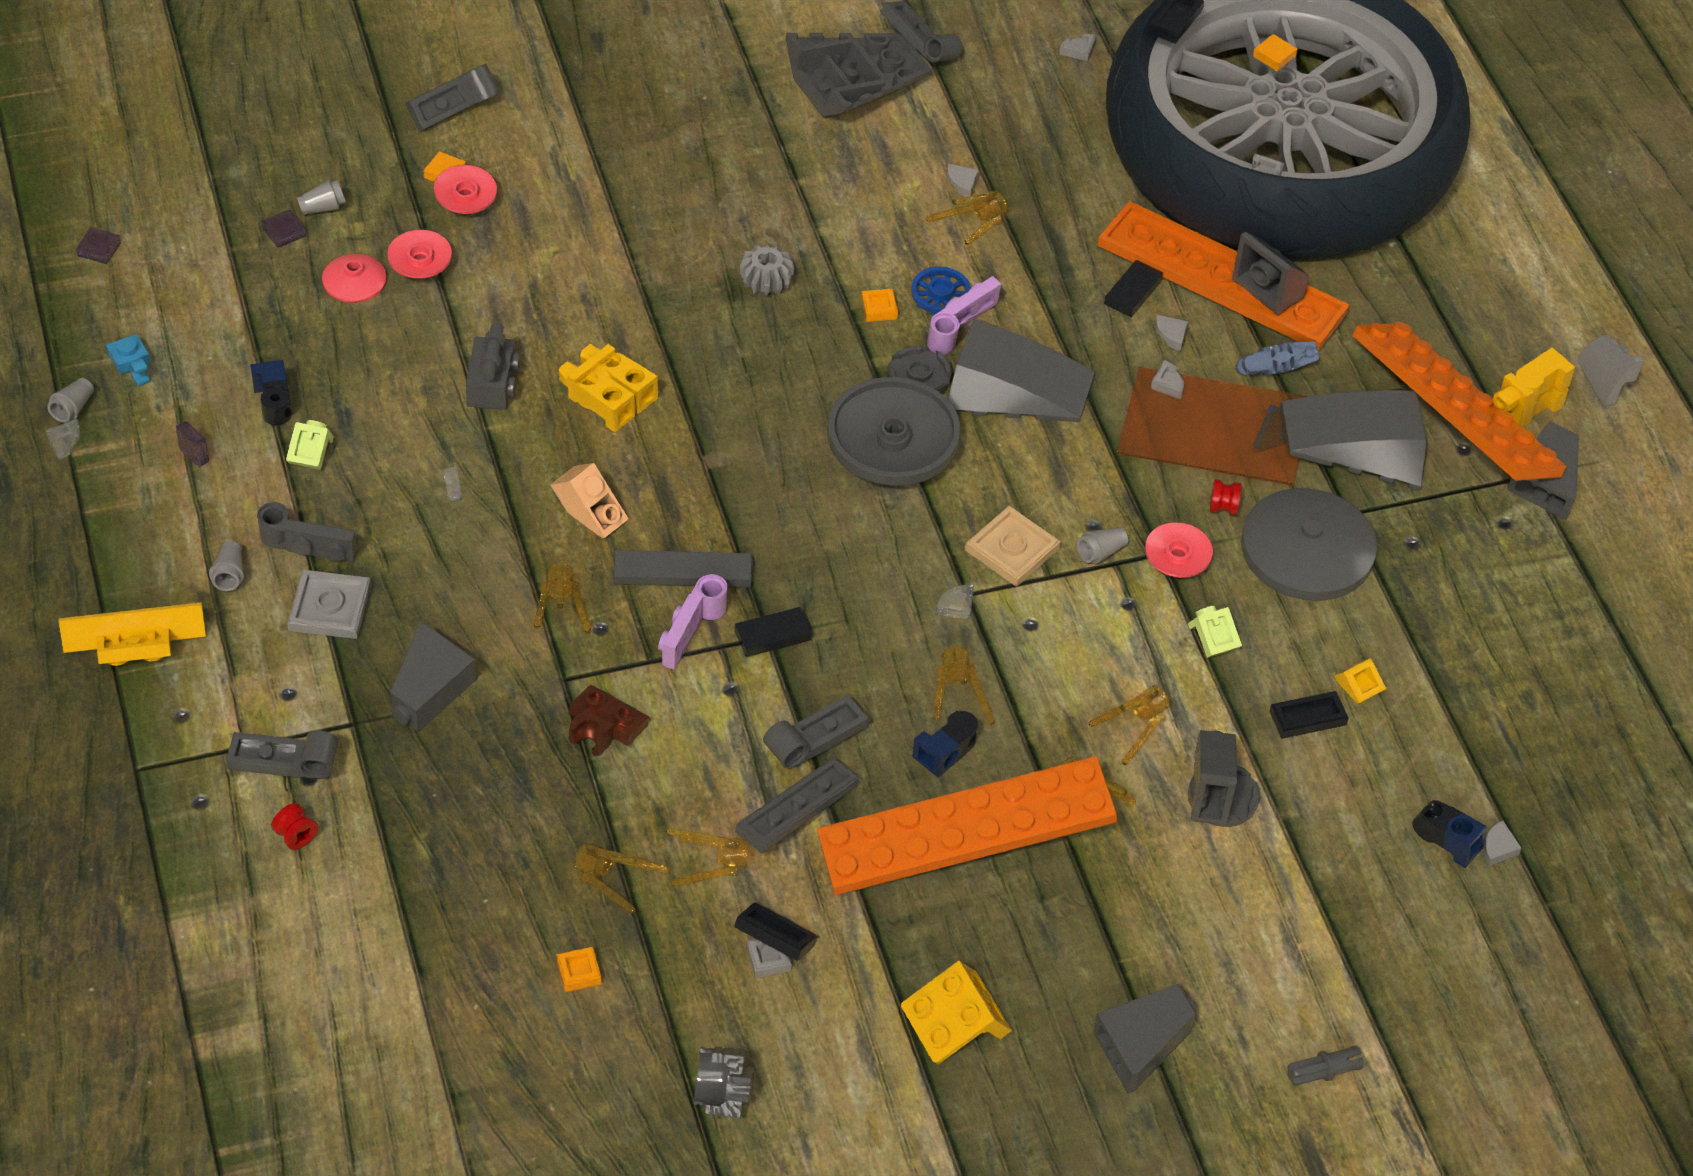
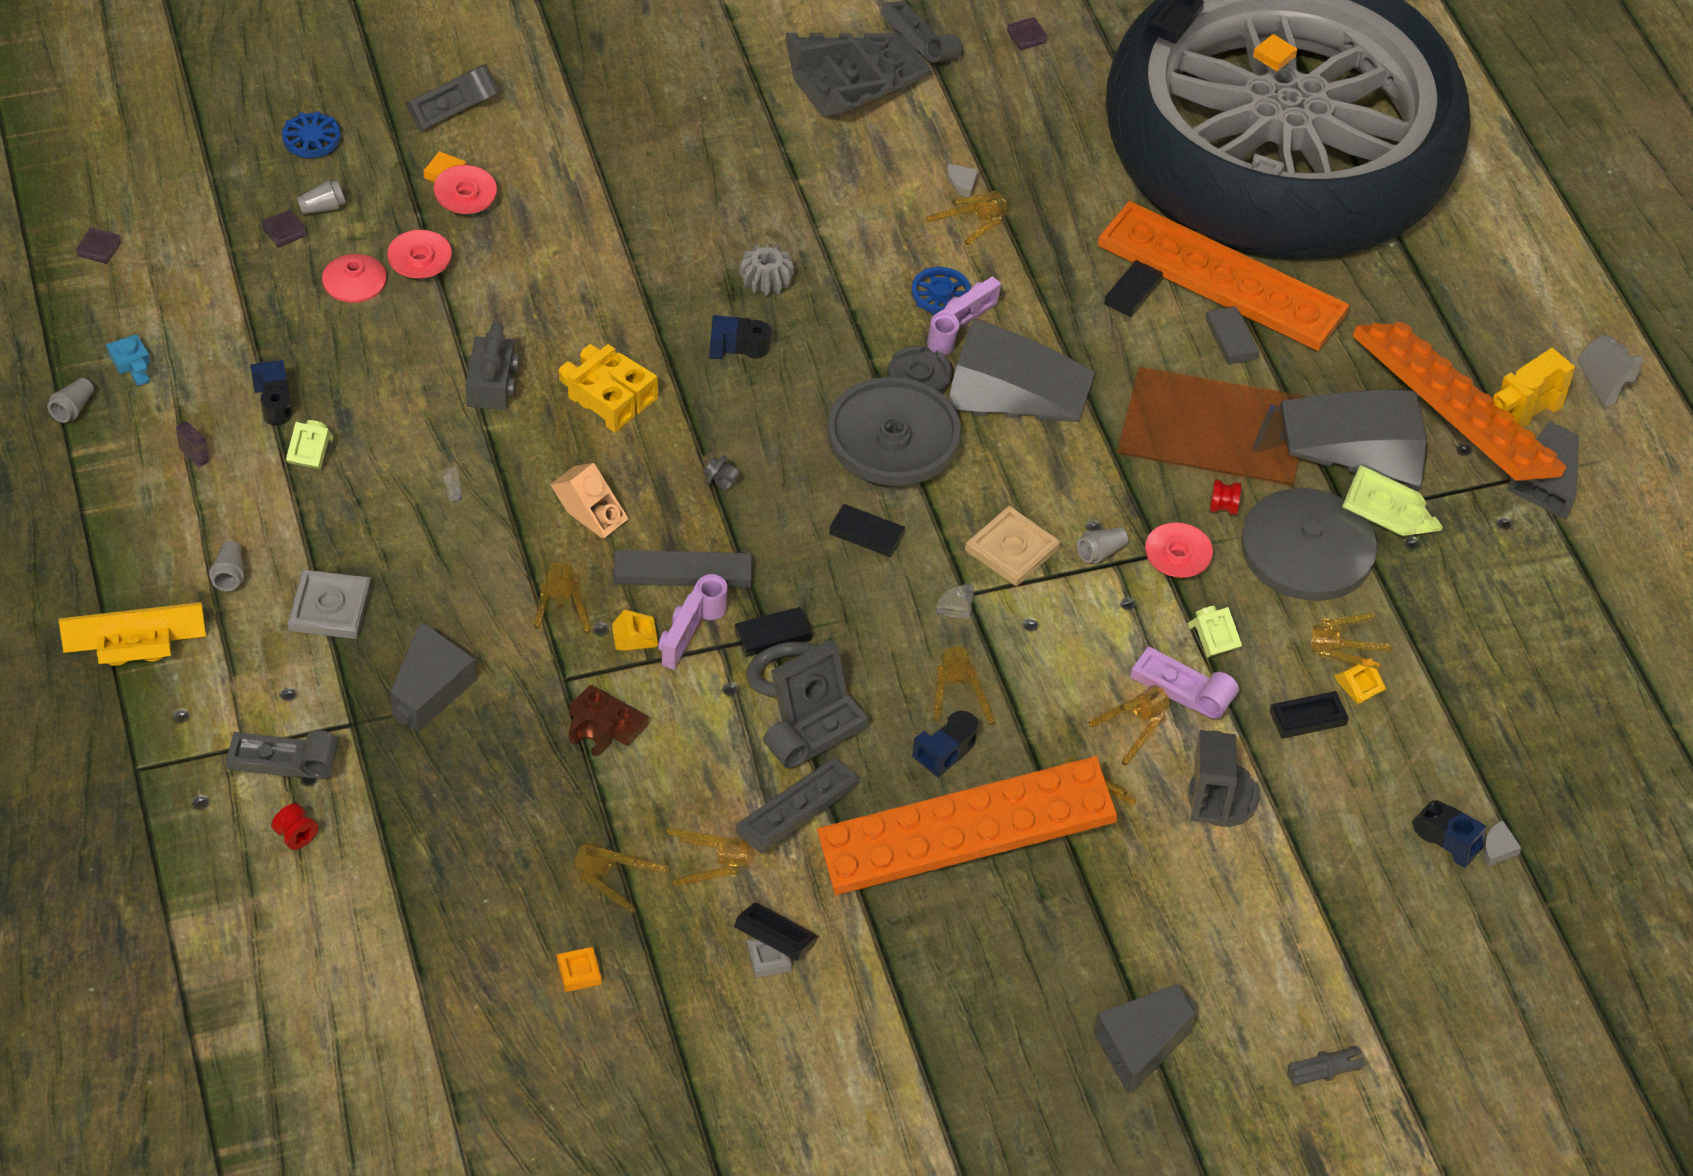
clear tile [45,419,81,461] -> none
dark grey plate [257,502,358,563] -> none
dark grey hair [693,1046,755,1119] -> none
light orange tile [861,289,898,322] -> none
yellow bracket [901,961,1012,1064] -> none
light grey tile [1059,34,1097,62] -> none
light grey tile [1151,360,1184,399] -> none
light grey tile [1155,315,1188,351] -> none
dark grey slope [1232,232,1309,314] -> none
sand blue hinge [1235,341,1319,376] -> none
none -> blue wheel [282,111,341,158]
none -> yellow slope [612,609,659,651]
none -> dark grey plate [703,455,740,491]
none -> leg [709,315,771,359]
none -> dark grey tile [746,640,847,726]
none -> black tile [829,504,905,558]
none -> tile [1007,17,1048,50]
none -> lavender plate [1130,646,1239,719]
none -> dark grey tile [1205,306,1259,365]
none -> clear yellow plant [1311,612,1392,669]
none -> yellowish green tile [1341,465,1443,536]

